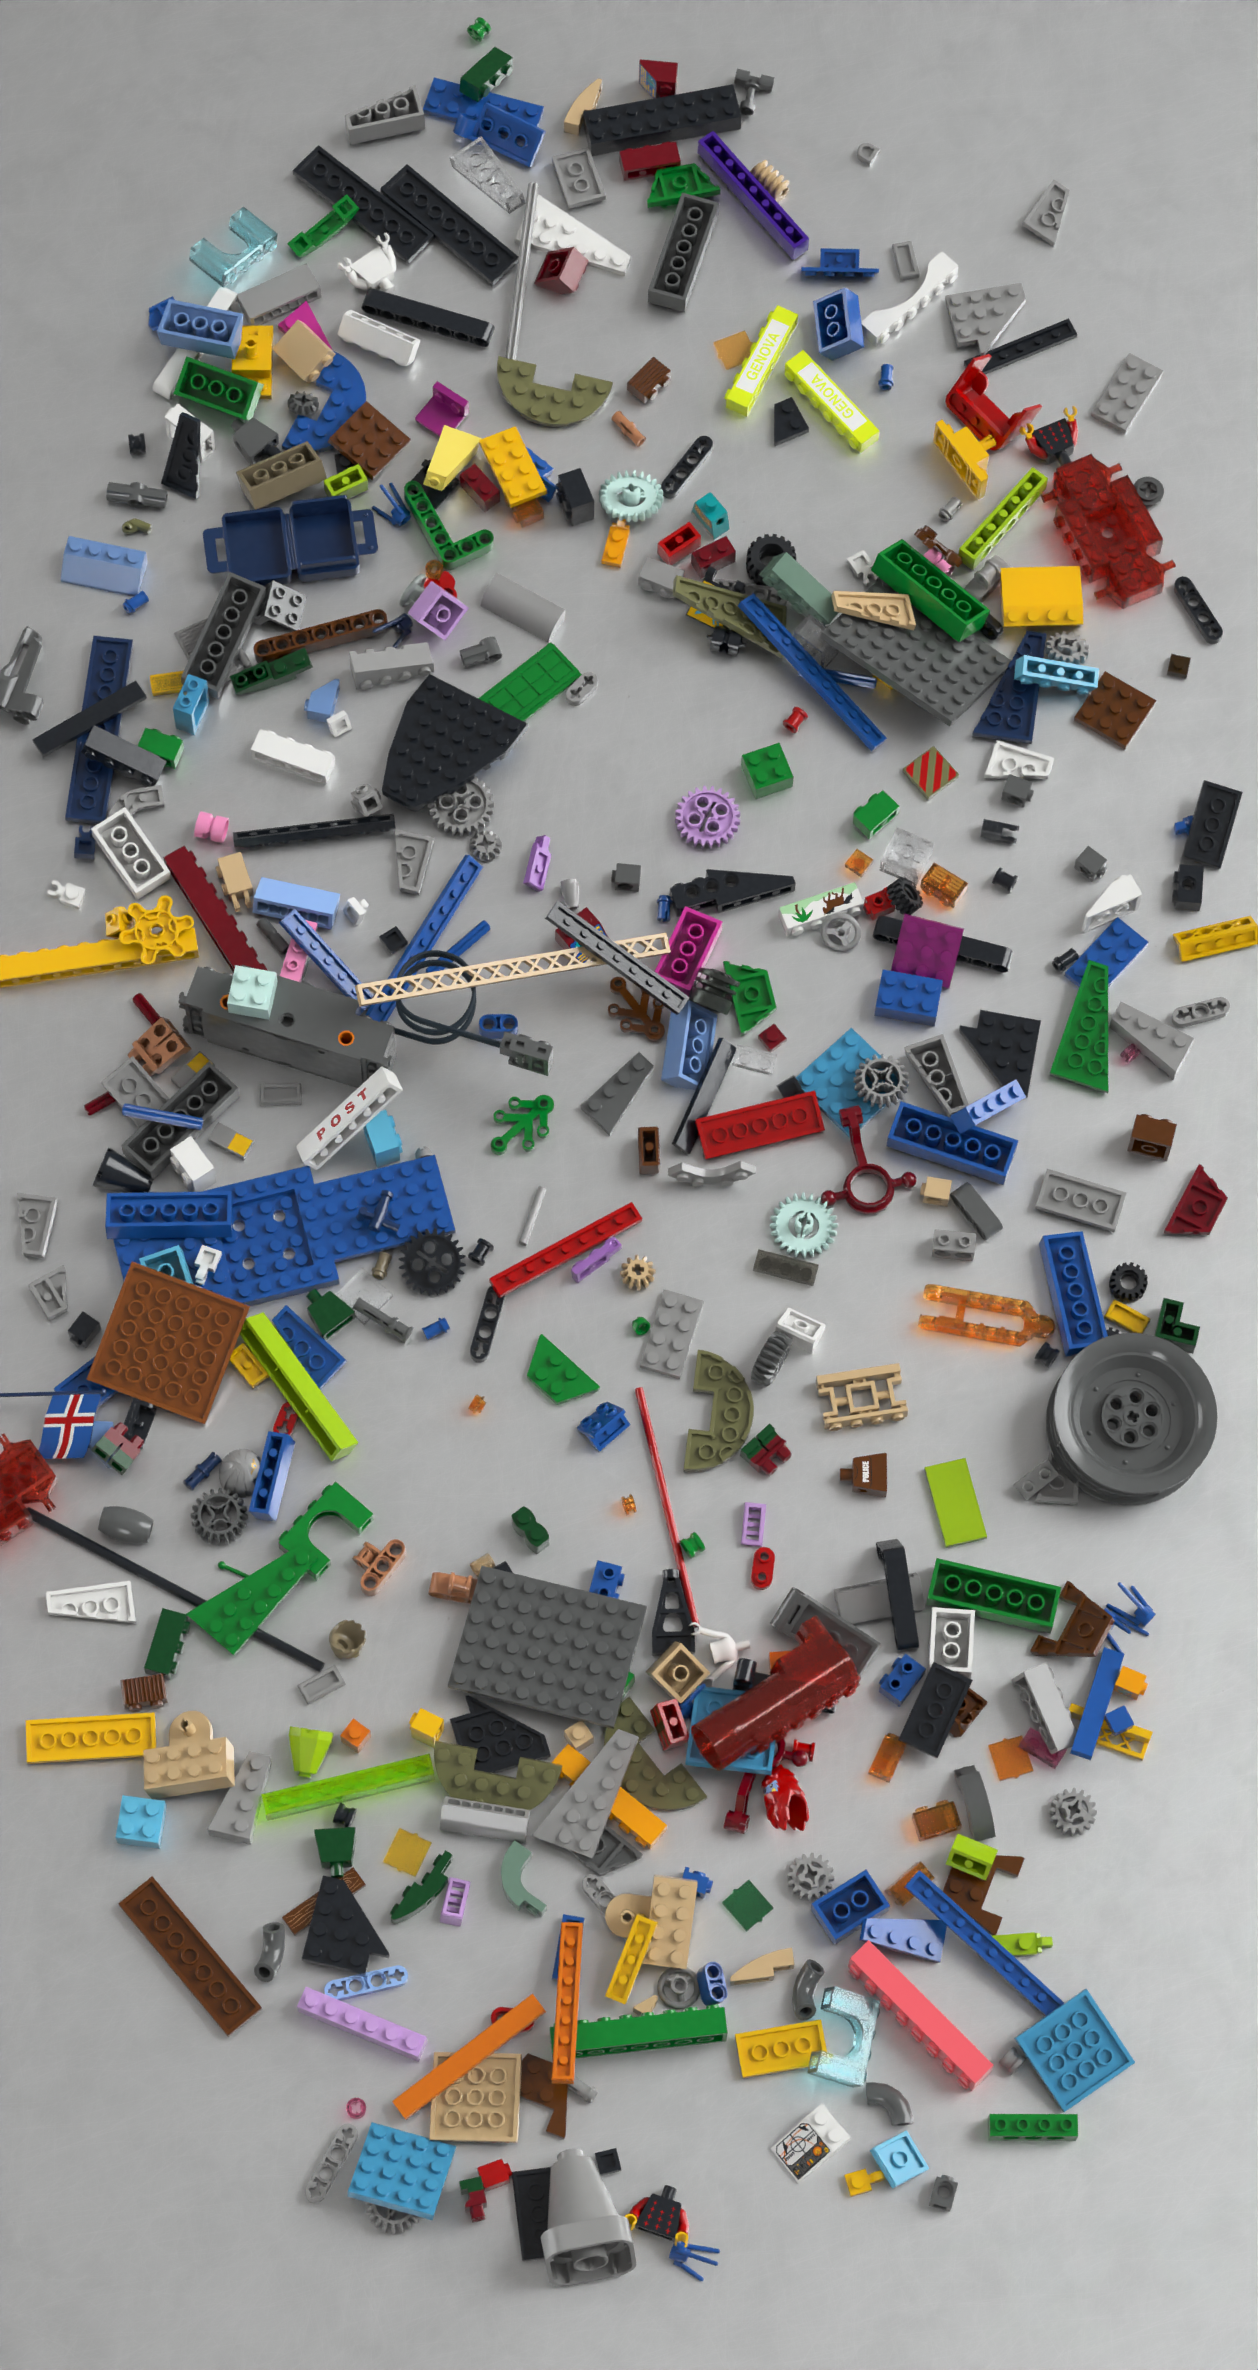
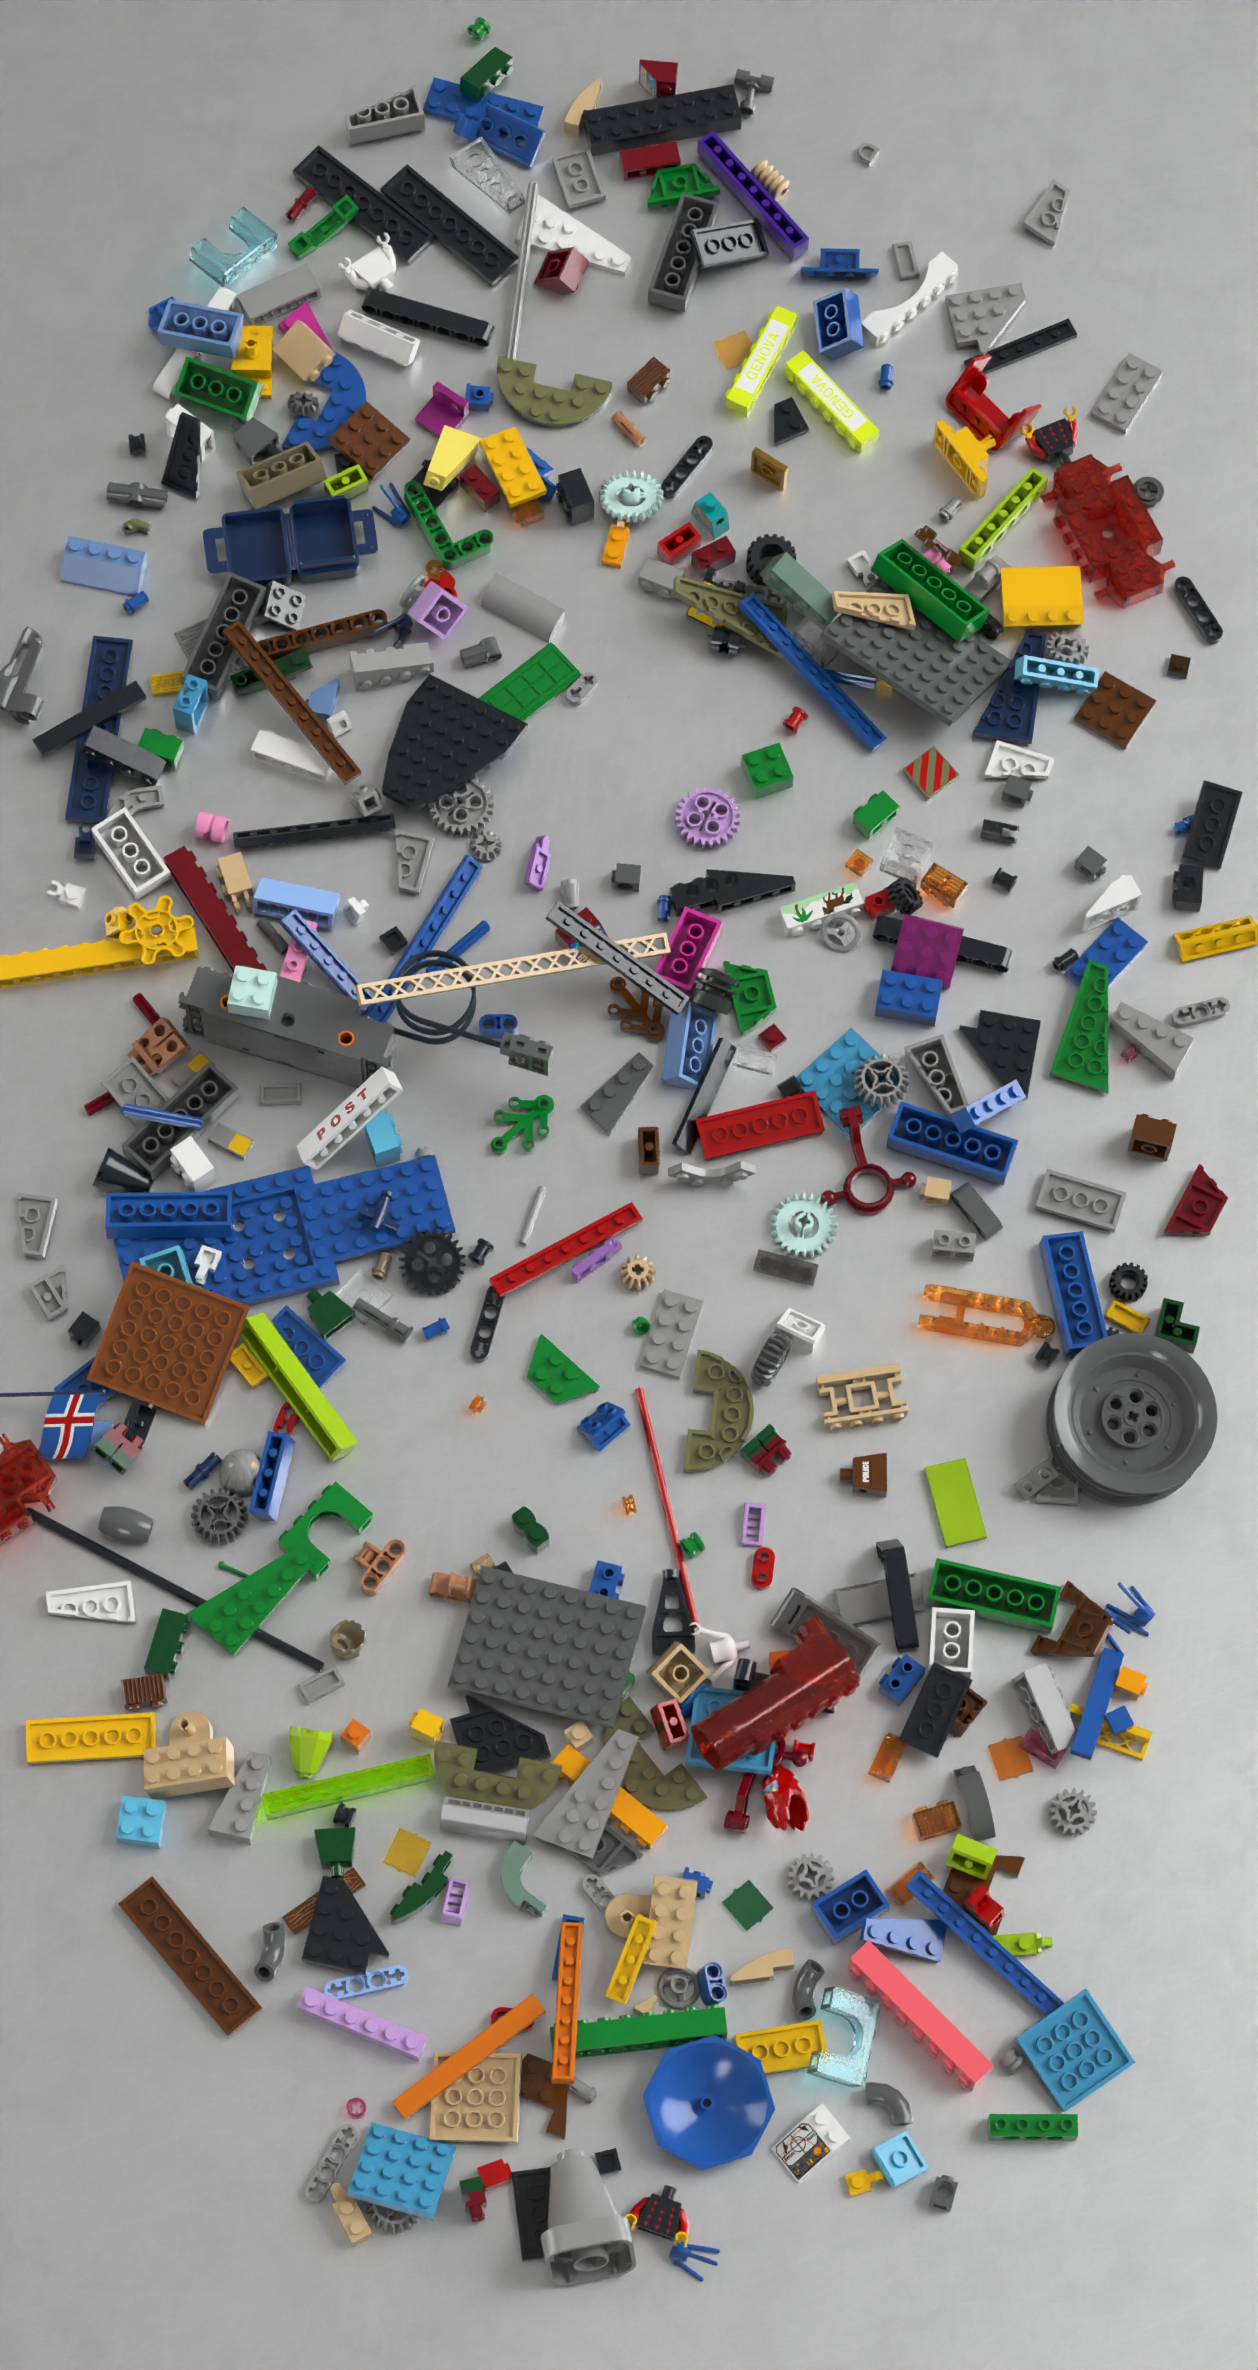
none -> reddish brown plate [223,620,362,785]
none -> dark red axle [285,187,317,222]
none -> tan hinge [330,2183,373,2247]
none -> blue brick [465,383,494,412]
none -> blue piece [643,2035,775,2170]
none -> tile [689,218,769,269]
none -> pearl gold plate [751,447,788,490]
none -> red brick [963,1884,1005,1931]

